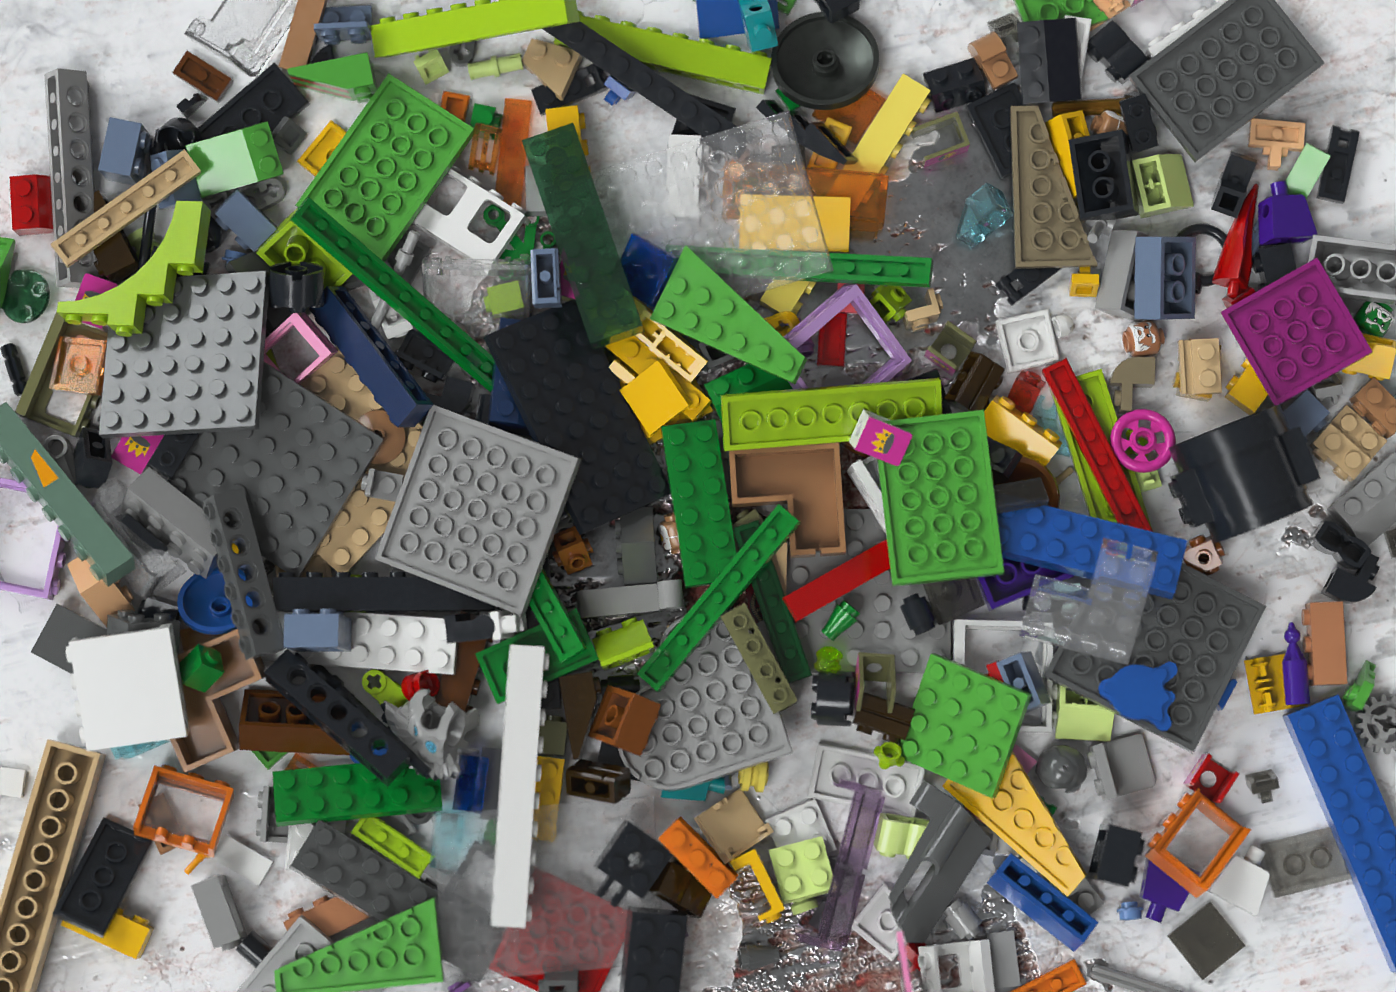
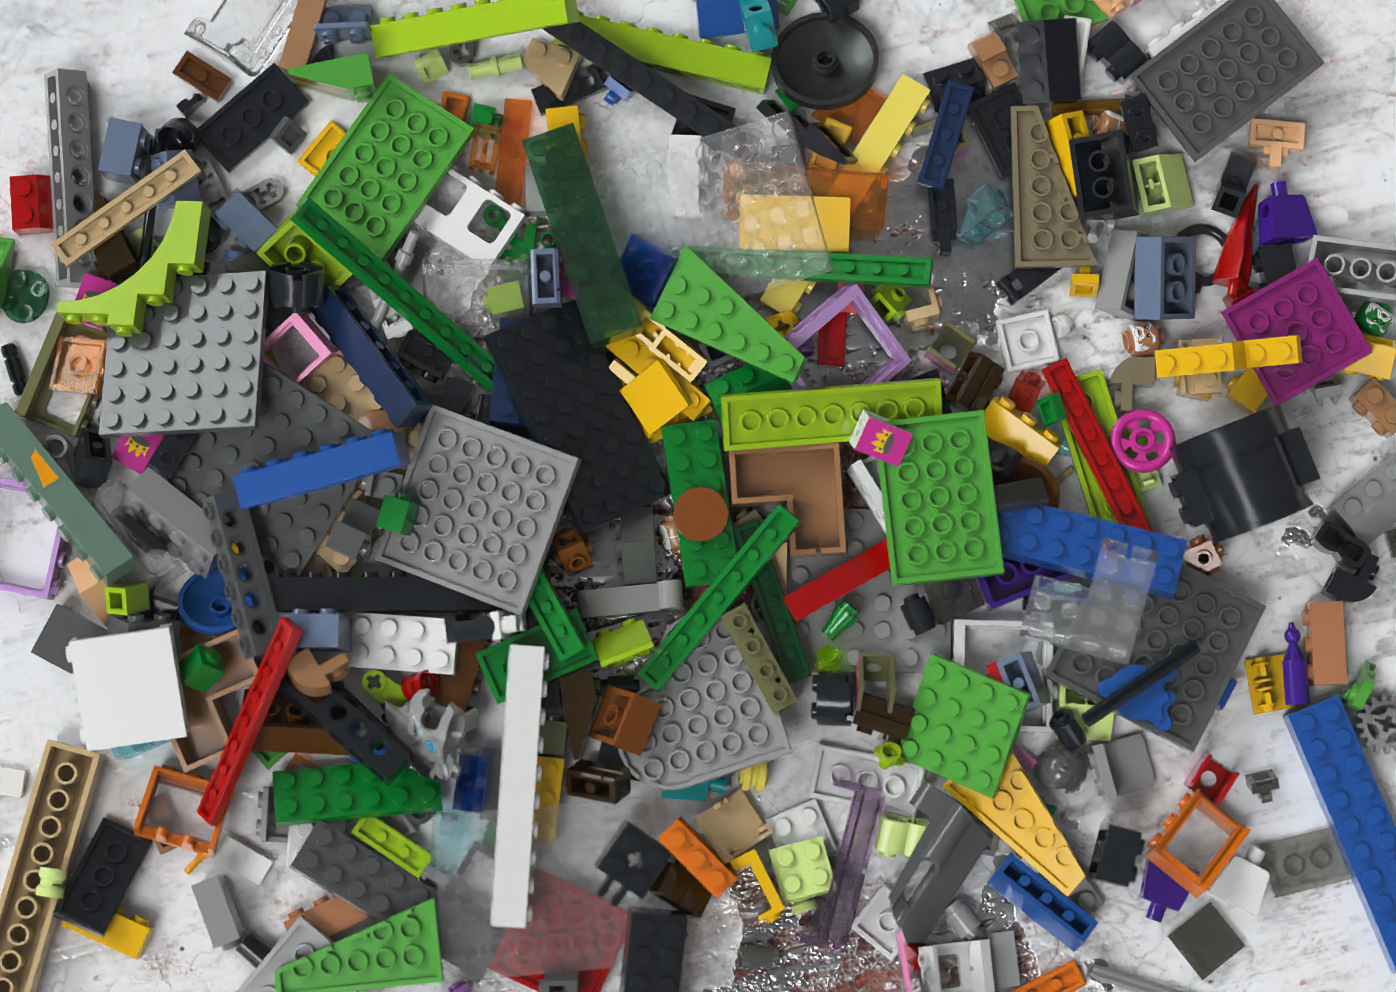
slope [185,122,284,198] -> none
medium blue plate [1117,902,1144,921] -> none
sand blue brick [1283,390,1330,443] -> none
tile [1285,142,1331,199] -> none
tan plate [1309,405,1387,482] -> none
black plate [1316,125,1359,204] -> none
none -> yellowish green wheel [35,867,68,899]
none -> lime brick [105,580,150,616]
none -> red tile [197,616,303,826]
none -> blue brick [233,428,411,509]
none -> medium nougat brick [286,648,350,697]
none -> dark grey brick [325,498,383,564]
none -> green brick [376,492,420,536]
none -> dark orange tile [673,487,728,542]
none -> dark blue tile [917,80,975,191]
none -> black hinge [926,178,958,255]
none -> green tile [1036,392,1067,427]
none -> black brick [1049,709,1087,750]
none -> black axle [1081,640,1201,727]
none -> yellow bracket [1155,335,1303,378]

